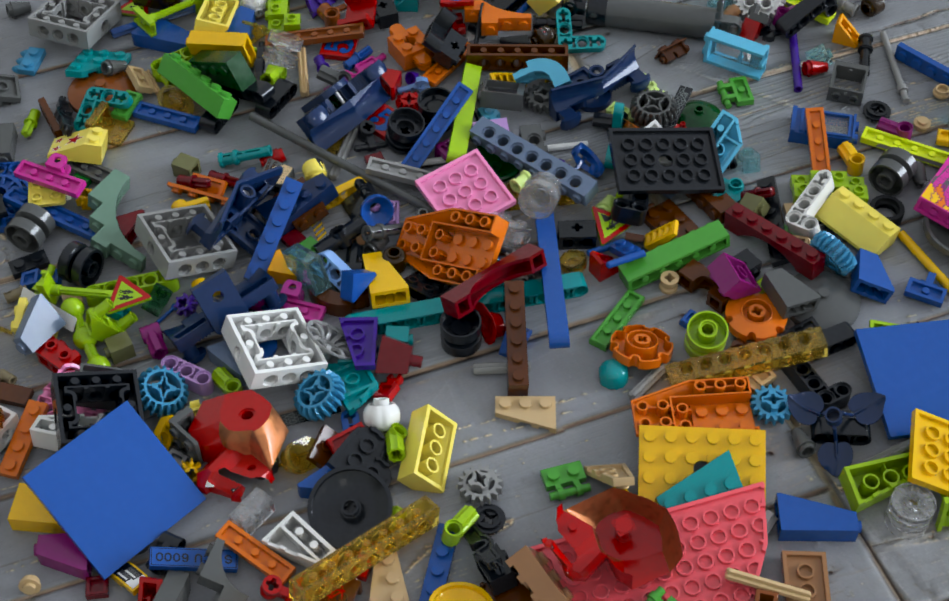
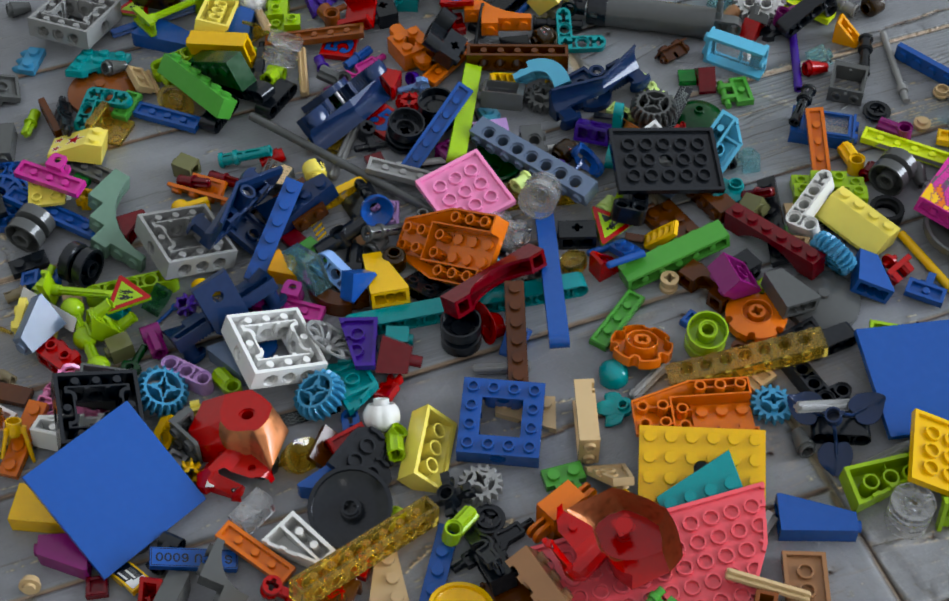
none -> yellow plant [0,417,36,463]
none -> dark green bar [121,344,148,376]
none -> tan axle [255,9,271,32]
none -> black pin [423,471,476,520]
none -> black piece [450,517,534,574]
none -> blue brick [456,377,546,468]
none -> orange brick [526,480,597,544]
none -> dark brown head [551,138,577,164]
none -> tan door [572,378,601,464]
none -> dark purple brick [573,118,612,147]
none -> teal plate [597,392,632,427]
none -> green tile [677,69,697,86]
none -> dark red slope [694,67,716,94]
none -> black pin [789,84,817,127]
none -> light grey axle [793,398,851,413]
none -> dark red pin [858,161,876,182]
none -> red hips [882,253,914,287]

